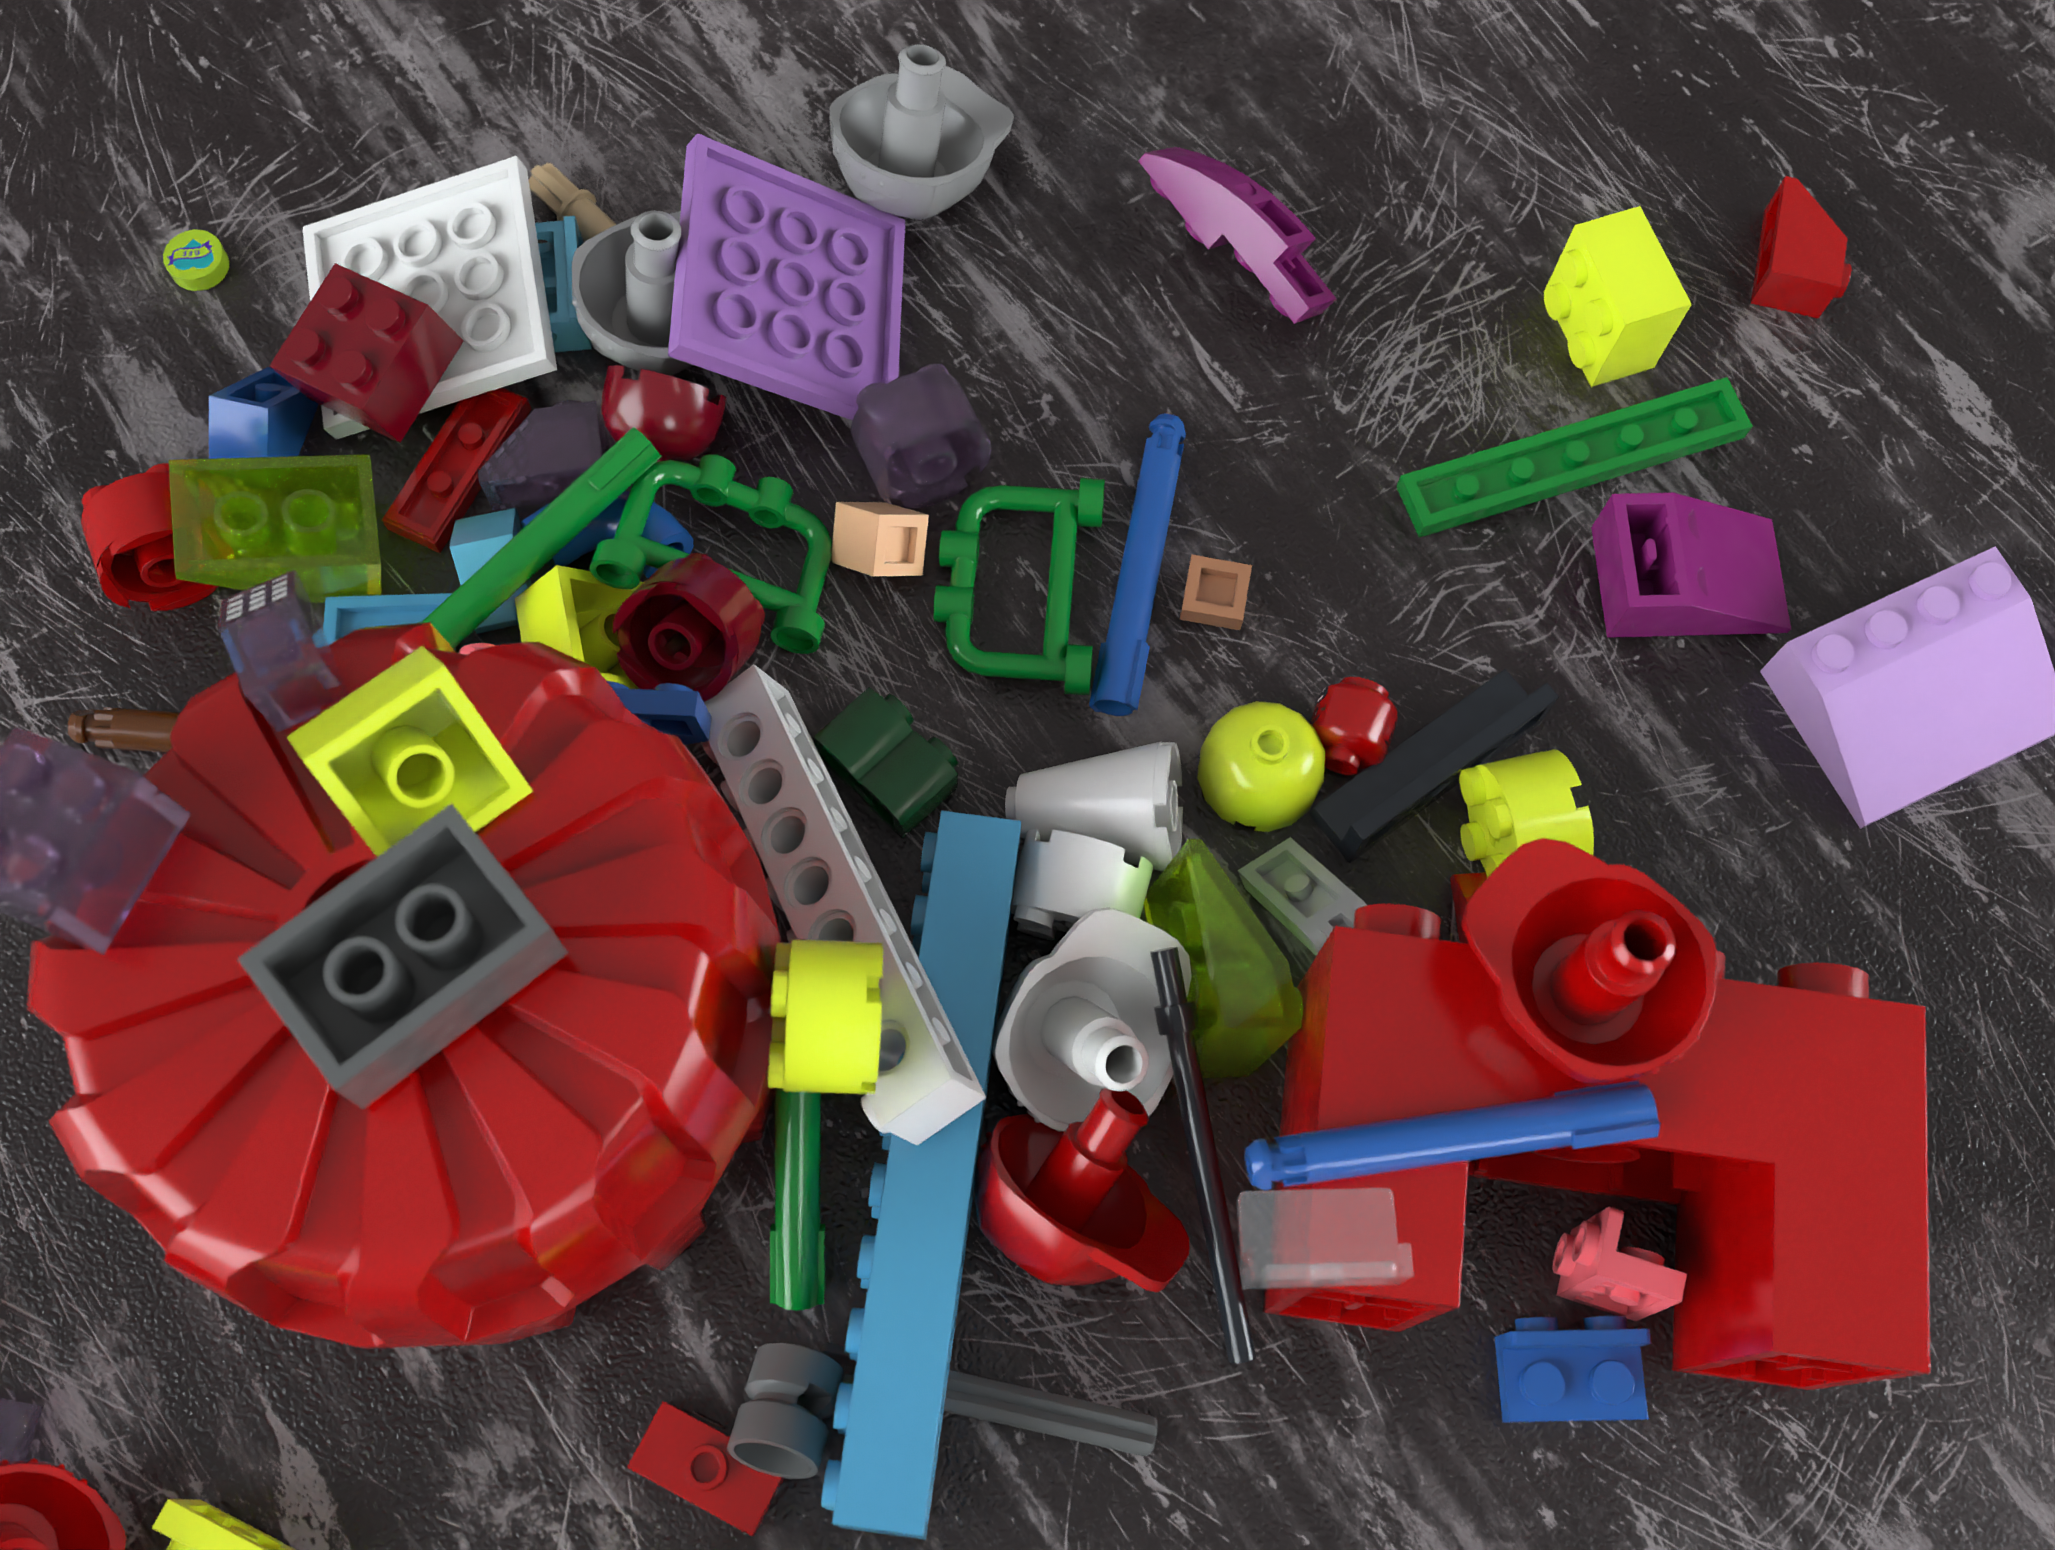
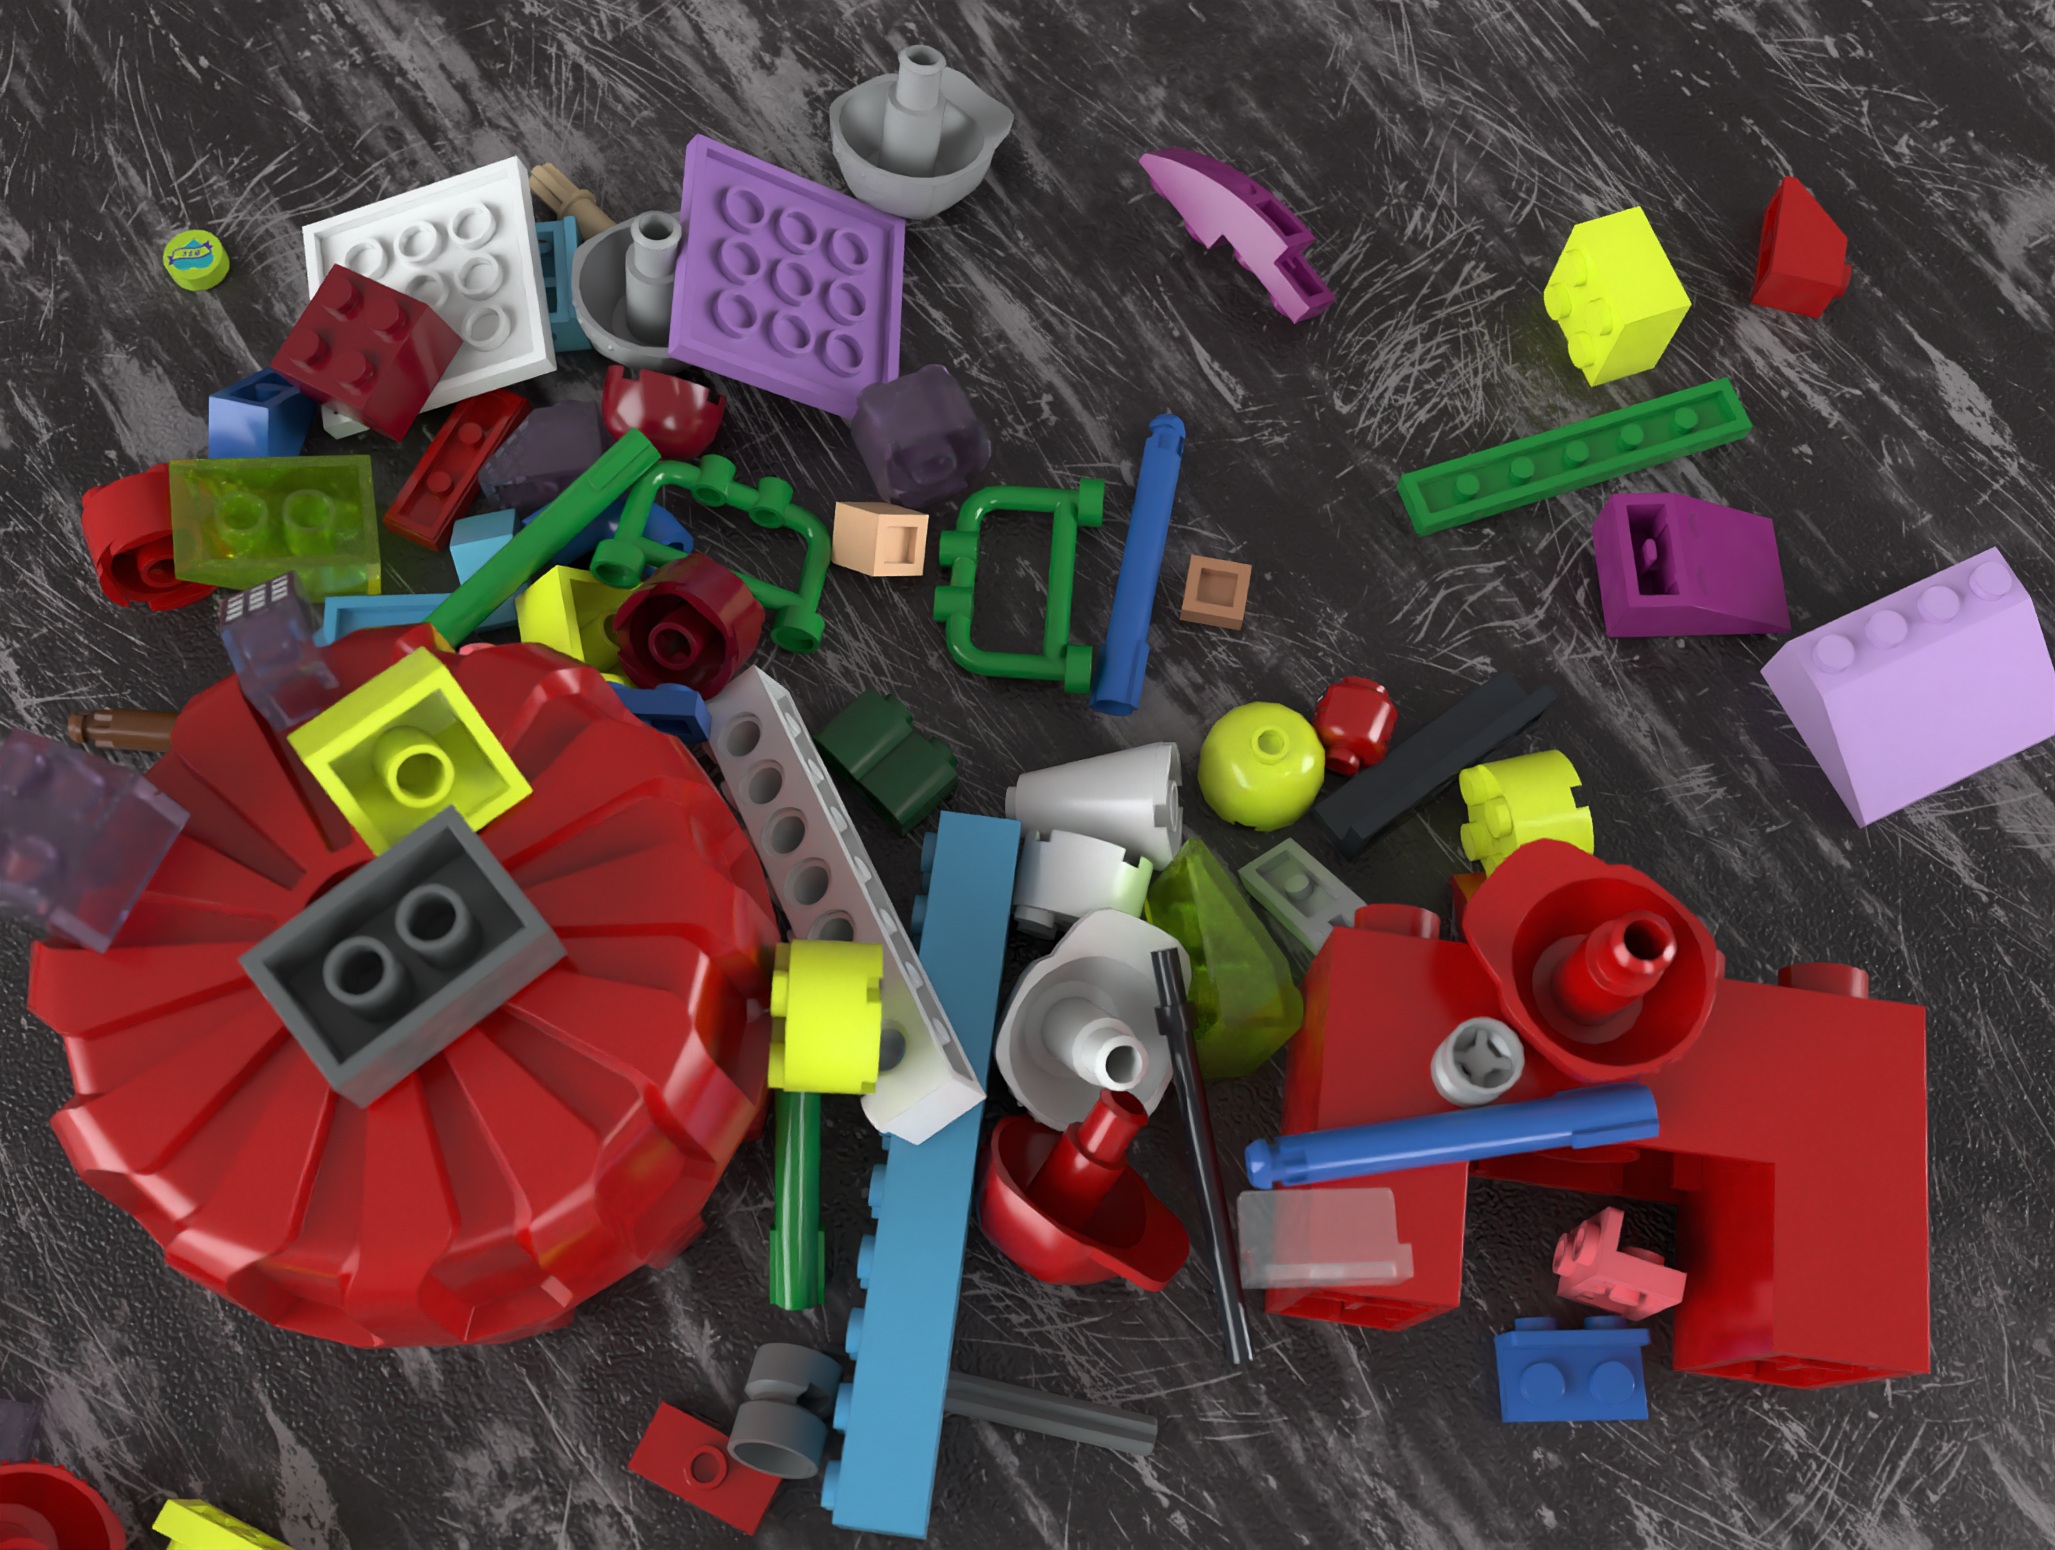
none -> light grey wheel [1430,1018,1524,1108]

